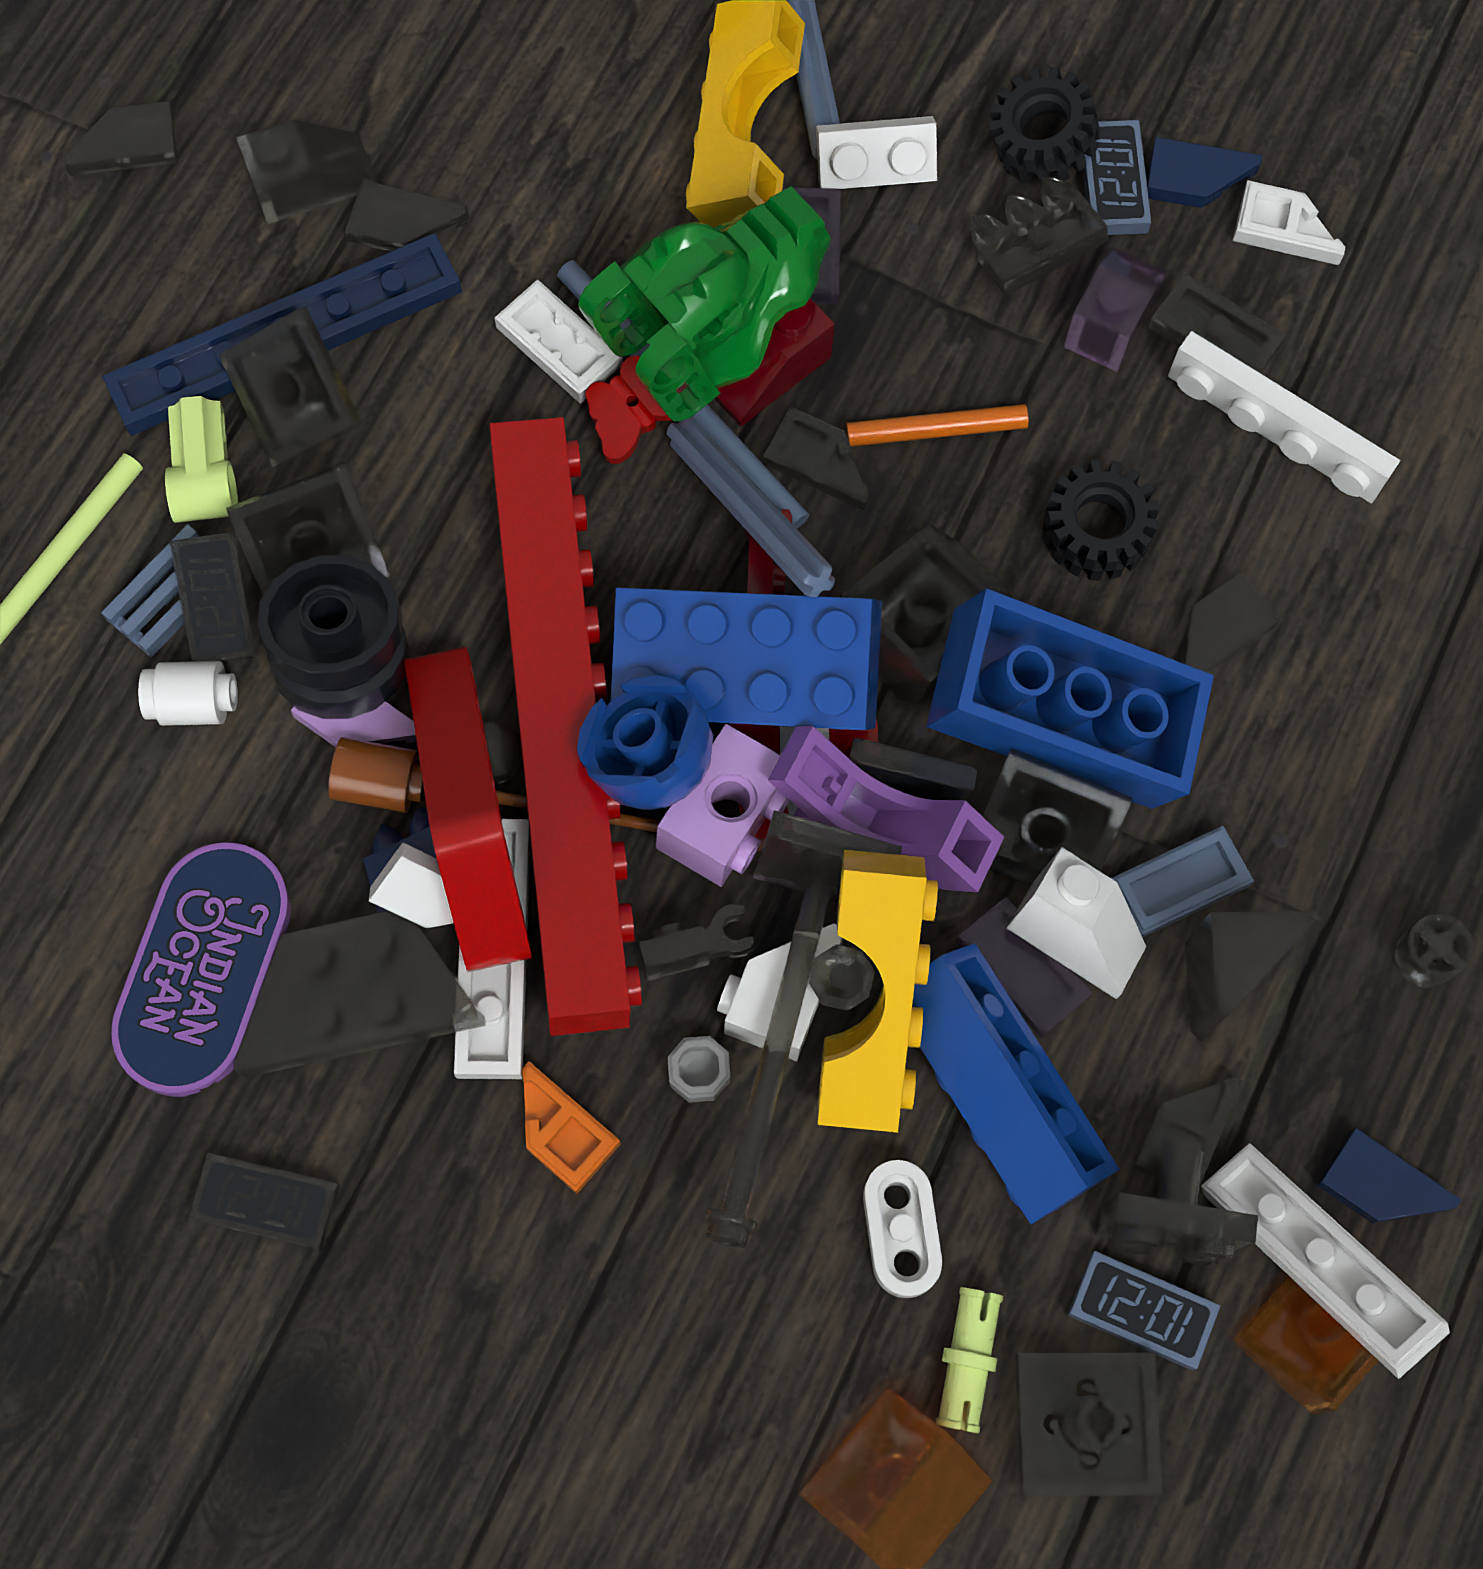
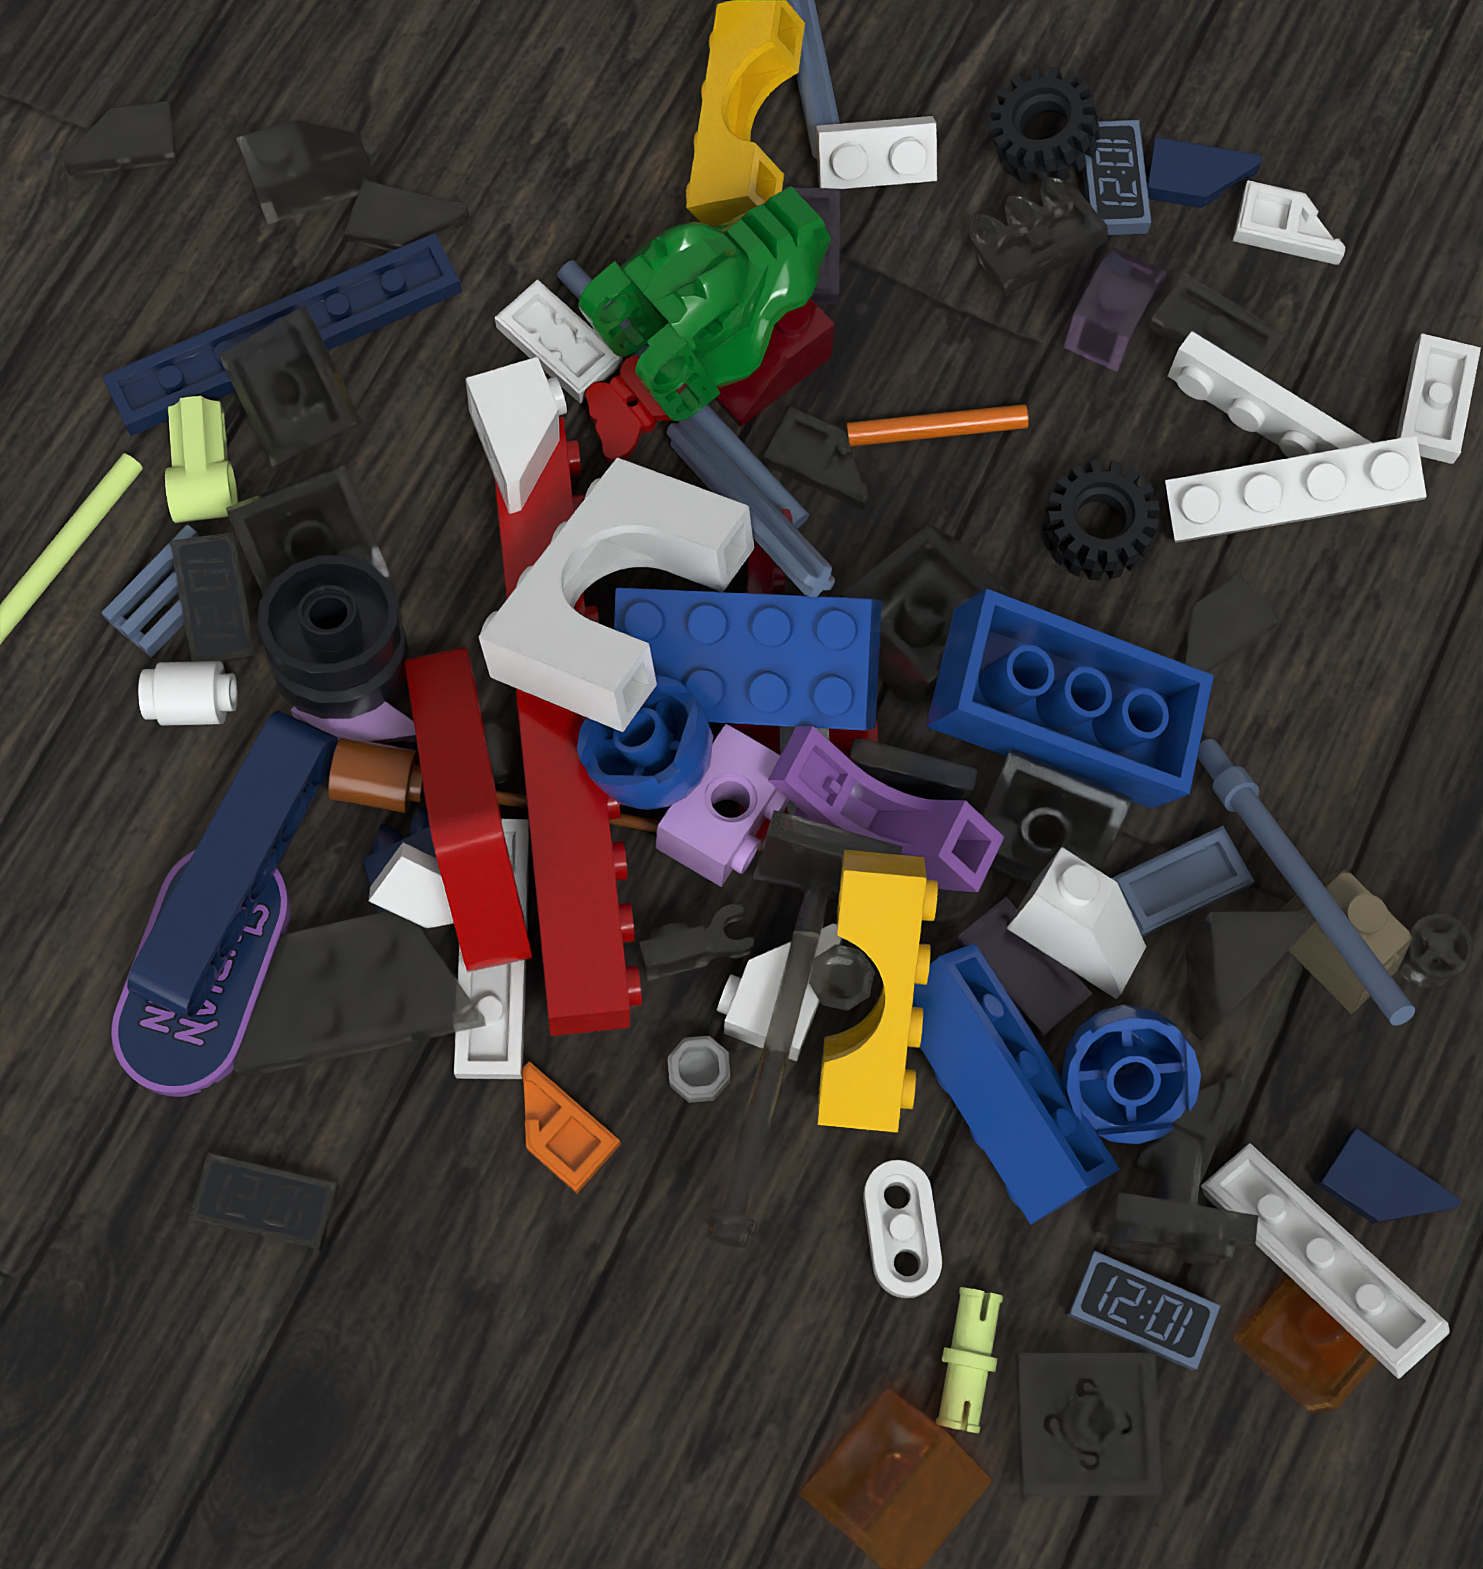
none -> dark blue beam [127,710,338,1019]
none -> white slope [466,357,567,514]
none -> white arch [478,458,754,732]
none -> blue cylinder [1062,1005,1201,1144]
none -> white plate [1165,435,1427,543]
none -> sand blue bar [1197,739,1415,1025]
none -> dark tan torso [1264,869,1412,1014]
none -> white plate [1396,334,1481,464]

